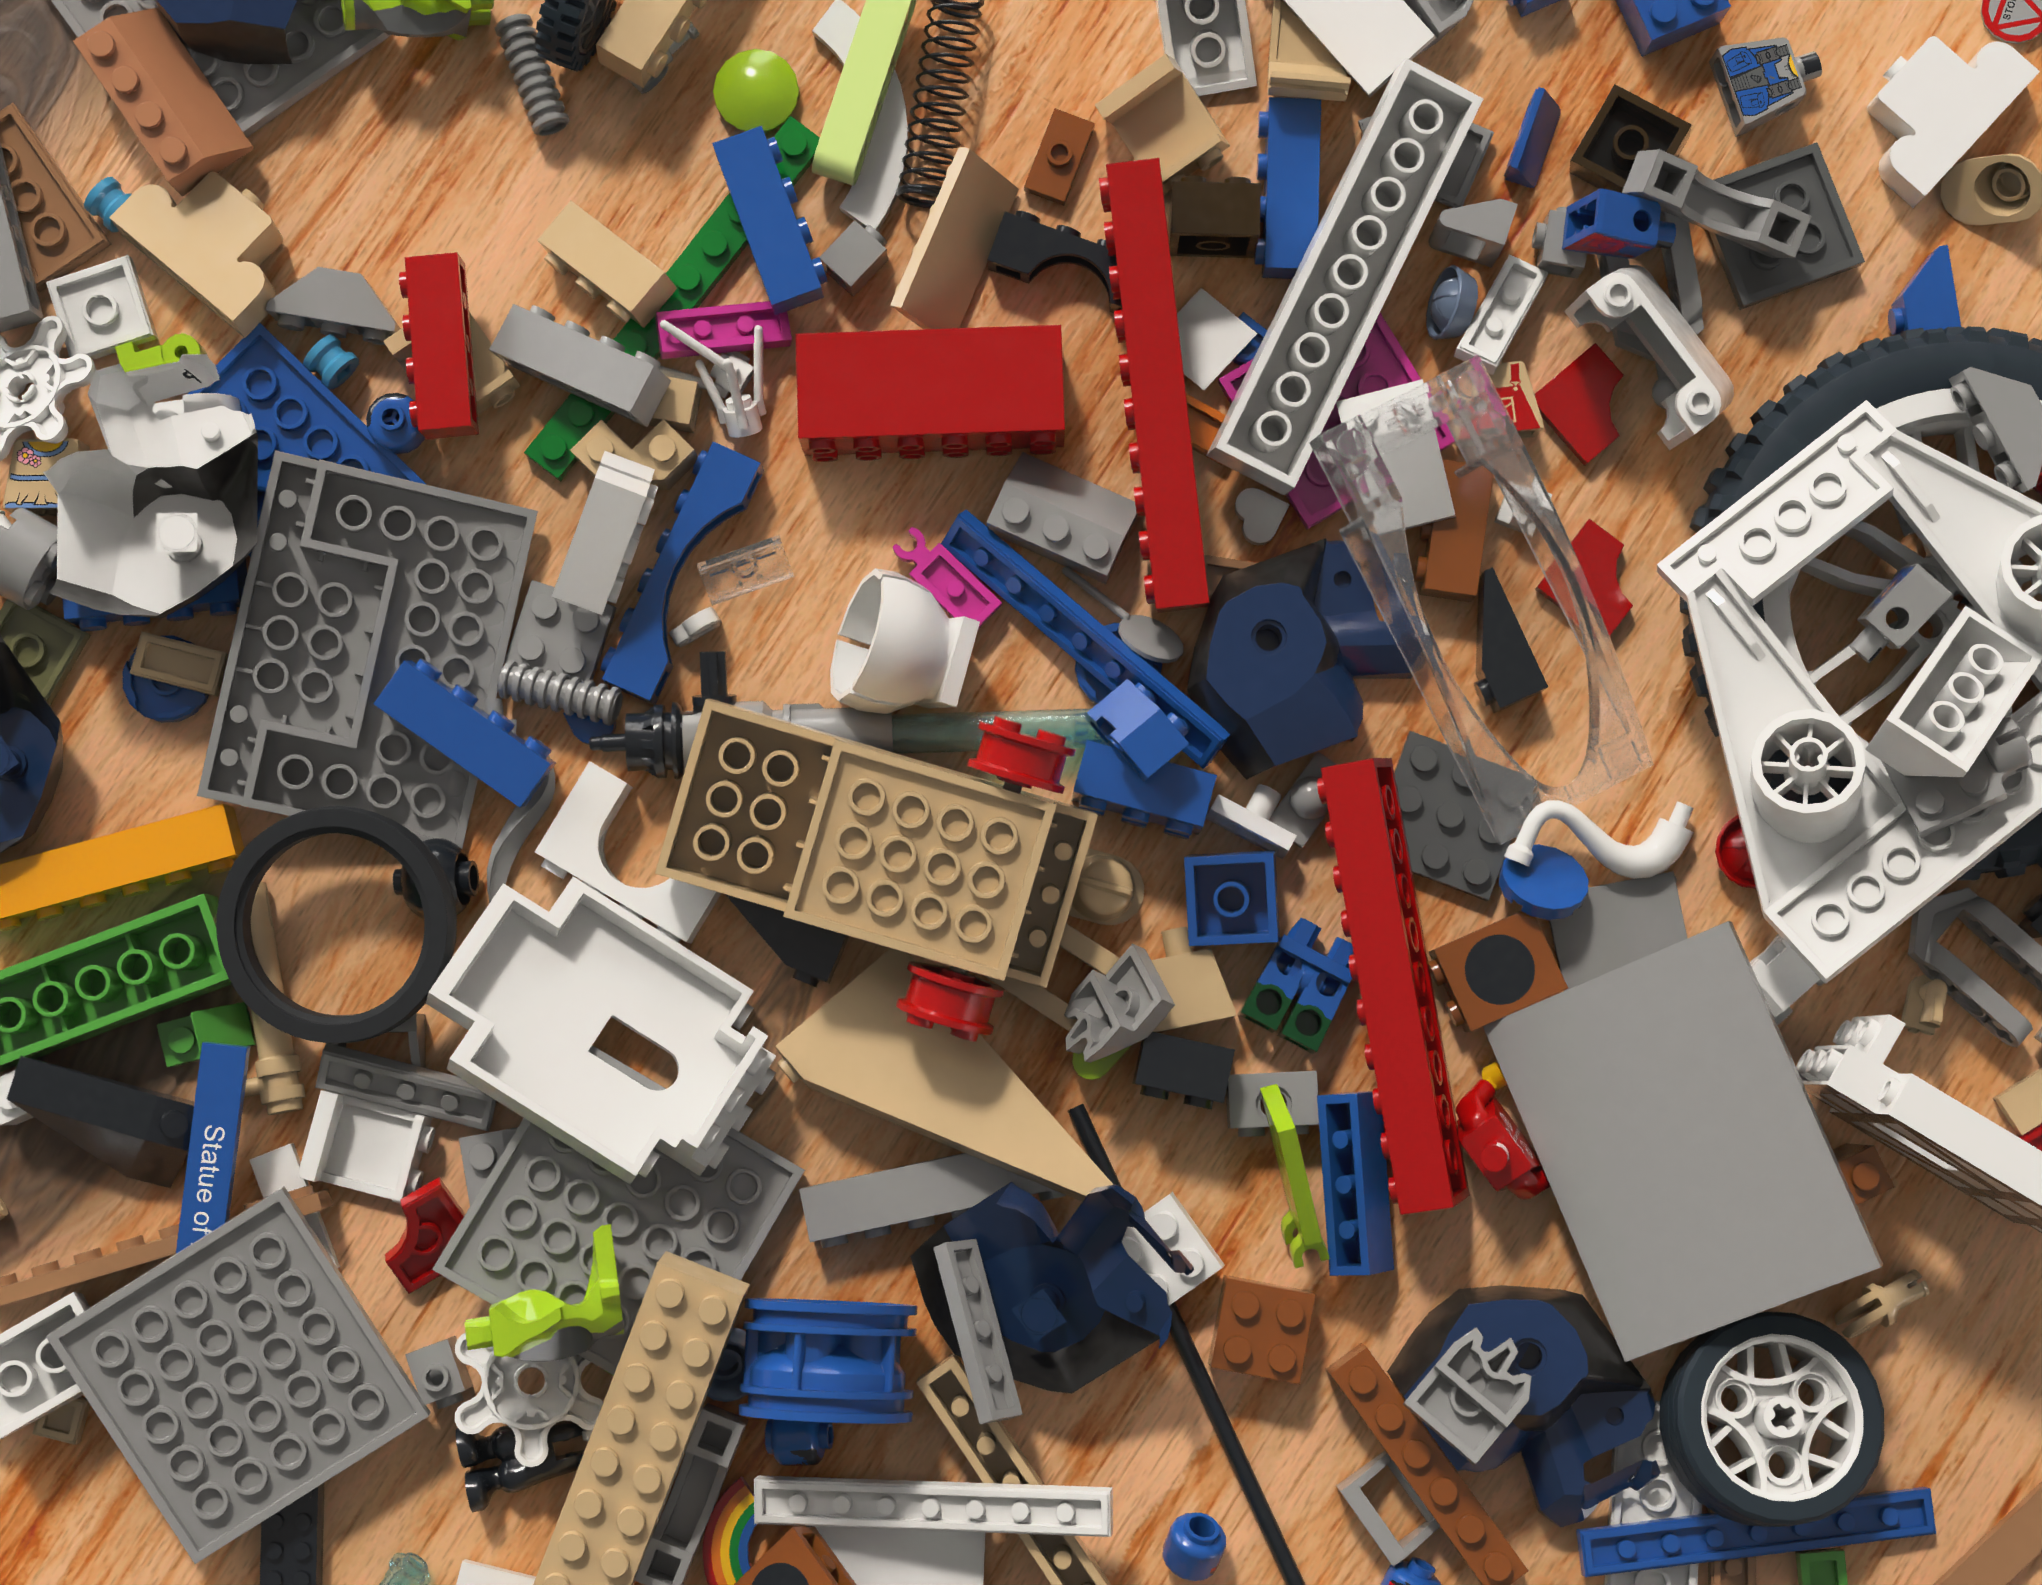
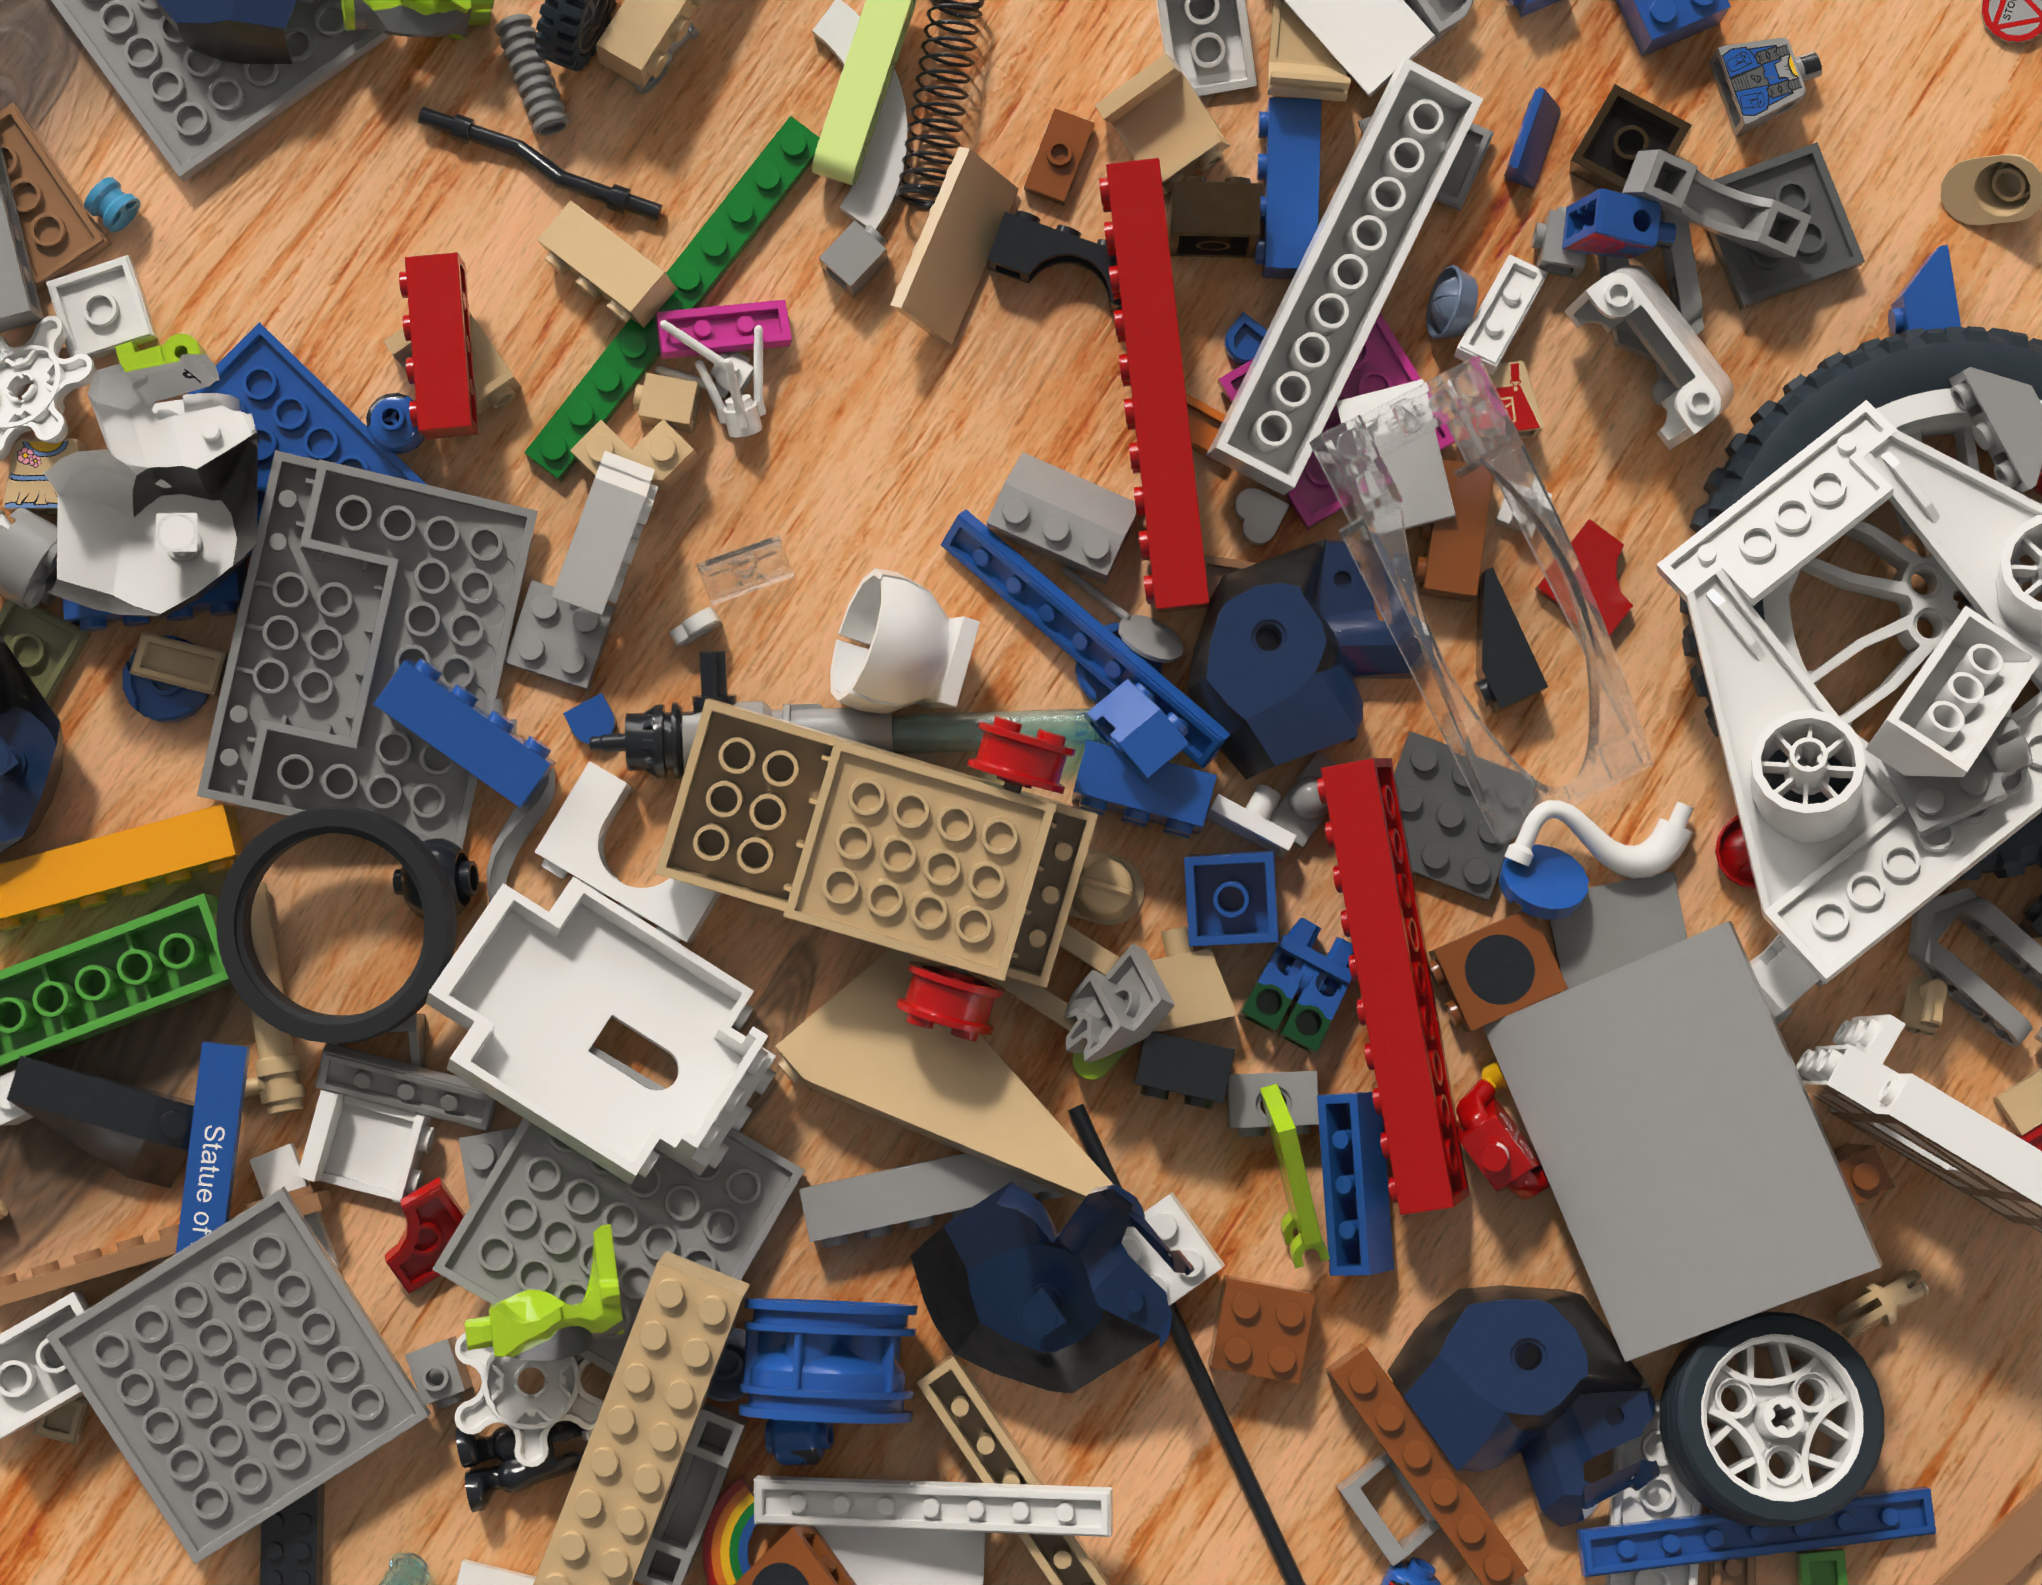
nougat slope [73,8,254,196] -> none
tan brick [109,172,283,338] -> none
bright green slope [157,1002,256,1067] -> none
light grey slope [266,267,401,345] -> none
dark azure wheel [303,334,359,390] -> none
light grey brick [489,304,671,427] -> none
light grey piece [497,660,623,726] -> none
blue arch [600,442,764,705] -> none
blue brick [712,126,828,315] -> none
lime dish [713,49,800,134] -> none
black slope [725,894,849,988] -> none
red brick [796,325,1065,462] -> none
dark pink plate [893,527,1002,630] -> none
light grey plate [933,1239,1023,1424] -> none
blue head [1162,1513,1226,1581] -> none
white sticker [1177,288,1257,391] -> none
light grey plate [1403,1327,1532,1465] -> none
light grey tile [1428,199,1518,268] -> none
red tile [1534,343,1624,466] -> none
light grey torso [1849,564,1952,663] -> none
white brick [1867,36,2040,208] -> none
none -> black bar [418,107,663,221]

